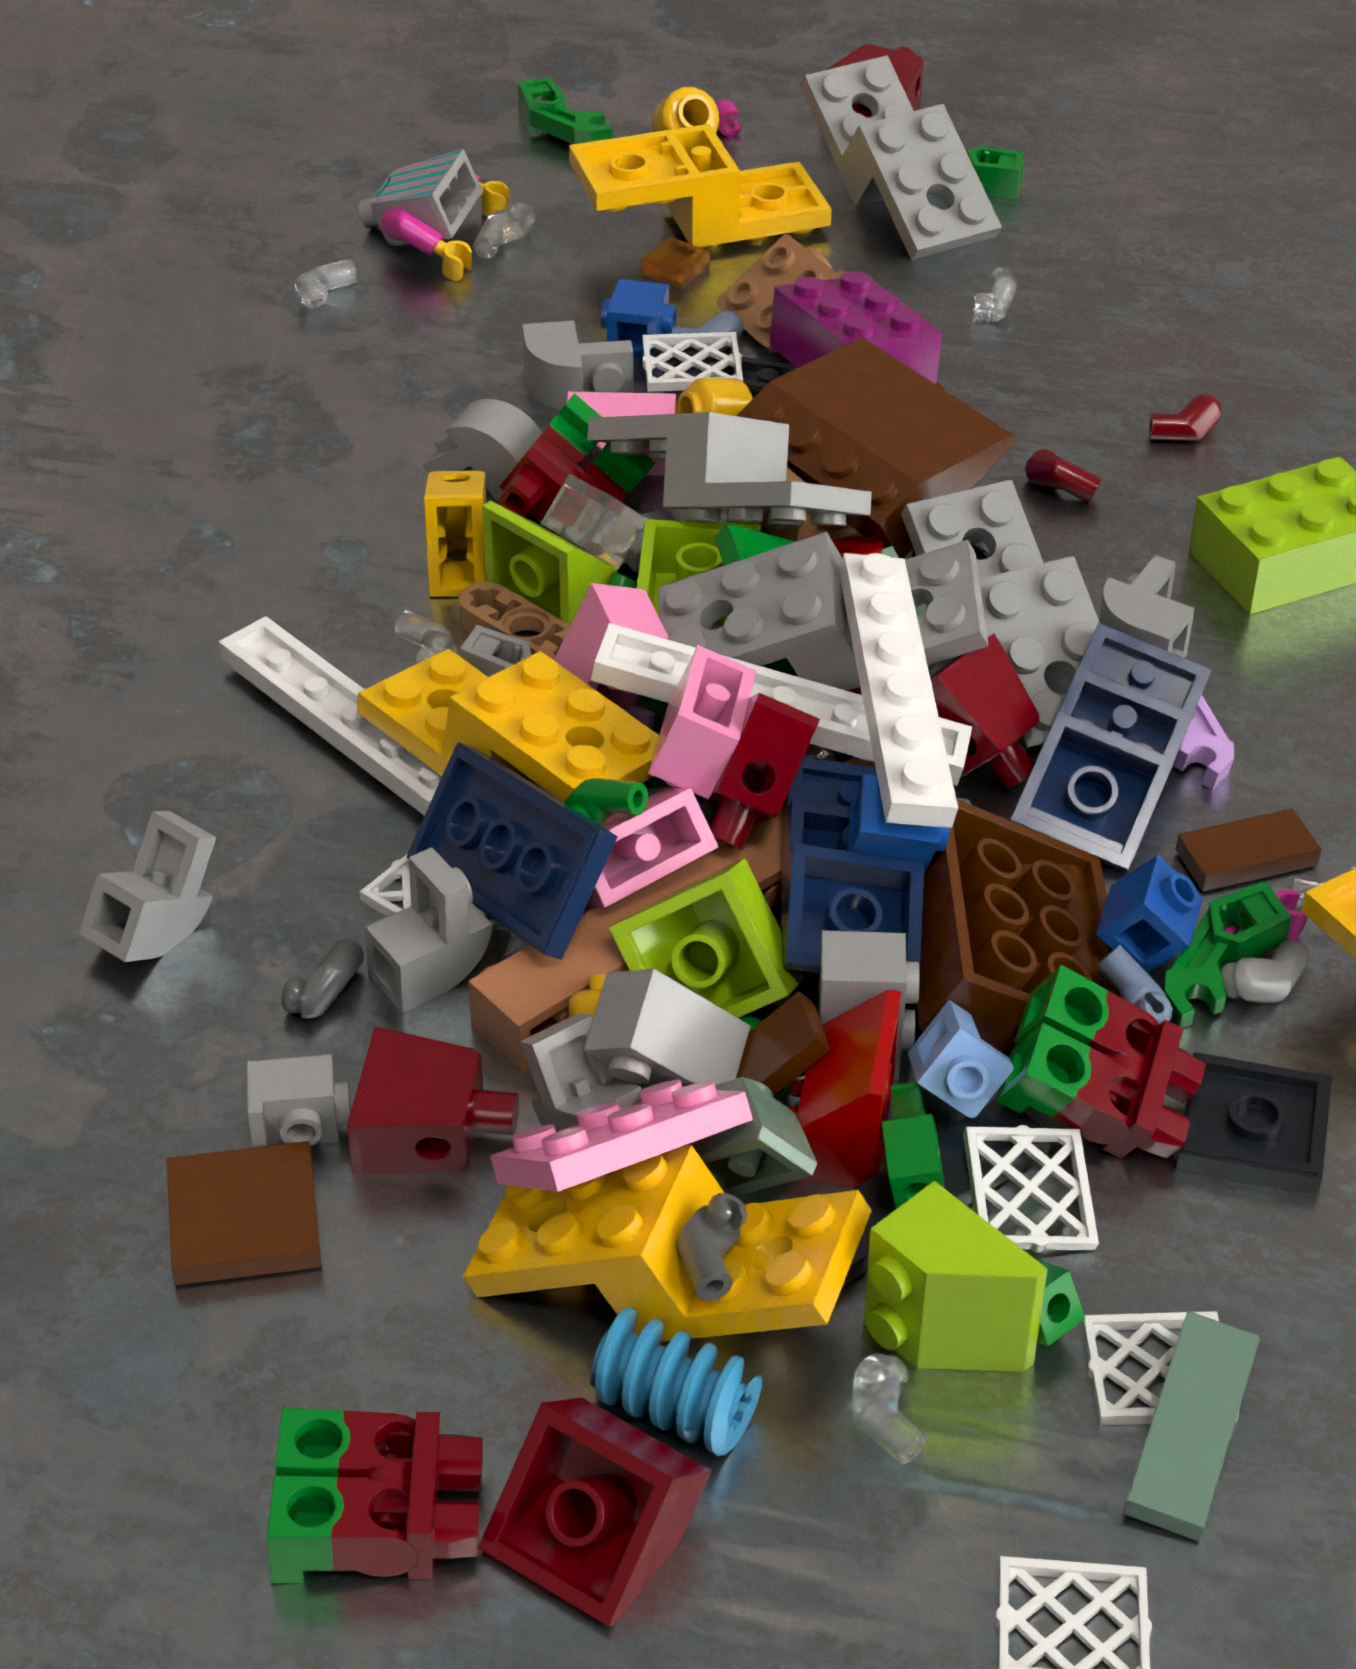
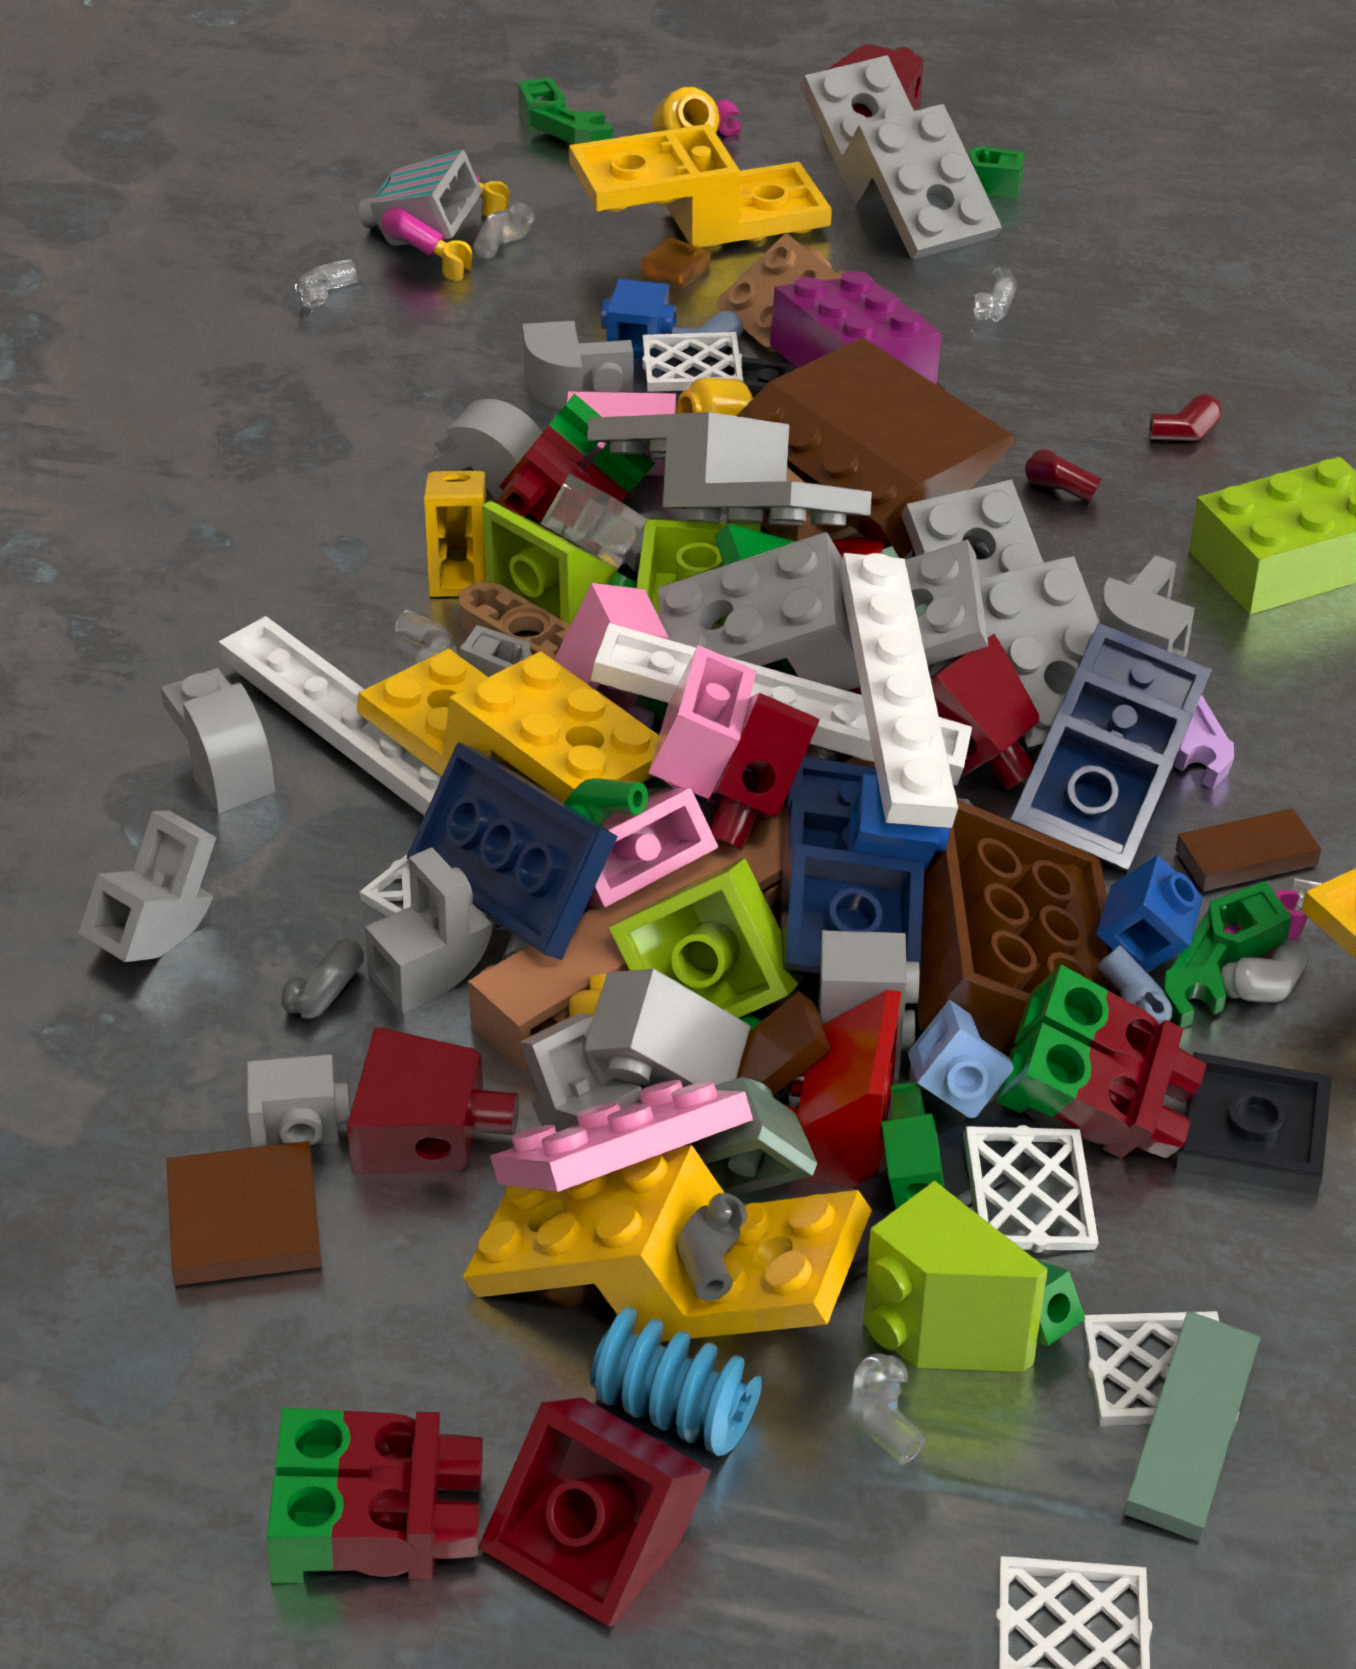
none -> light grey brick [161,668,275,814]

